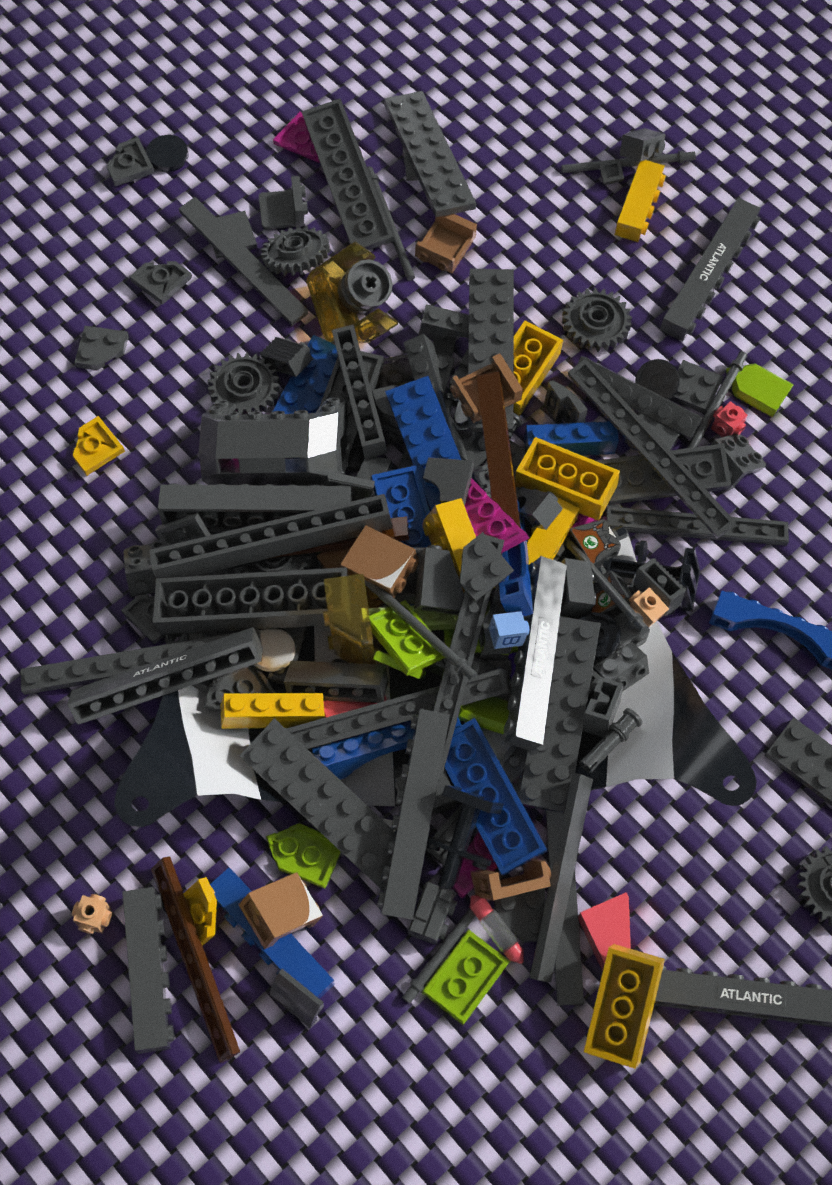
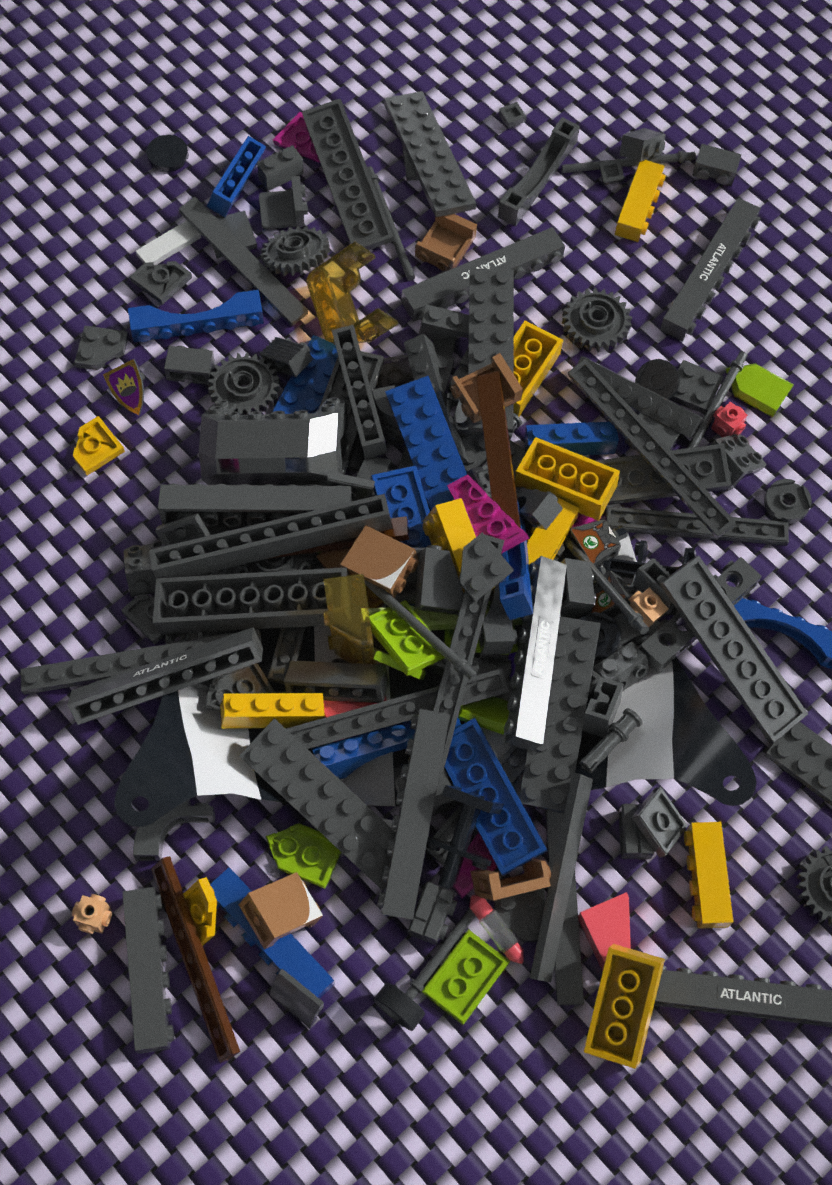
dark grey plate [107,137,154,186] -> none
white piece [253,628,296,672] -> none
dark grey wheel [337,259,393,314] -> none
dark grey tile [423,457,475,506] -> none
light blue brick [488,611,529,649] -> none
dark grey slope [544,380,588,423] -> none
none -> shield [103,359,145,415]
none -> blue arch [128,290,264,342]
none -> dark grey arch [133,799,215,861]
none -> white tile [136,220,201,265]
none -> dark grey brick [164,346,215,385]
none -> blue brick [207,136,266,217]
none -> dark grey brick [257,145,304,191]
none -> black tyre [374,983,425,1031]
none -> dark grey brick [401,227,565,322]
none -> dark grey arch [498,117,580,227]
none -> dark grey plate [499,102,527,129]
none -> dark grey brick [618,804,655,859]
none -> dark grey tile [631,786,688,858]
none -> dark grey brick [639,557,762,674]
none -> dark grey plate [660,556,808,743]
none -> yellow brick [684,822,733,929]
none -> dark grey brick [692,144,742,187]
none -> dark grey plate [764,479,812,523]

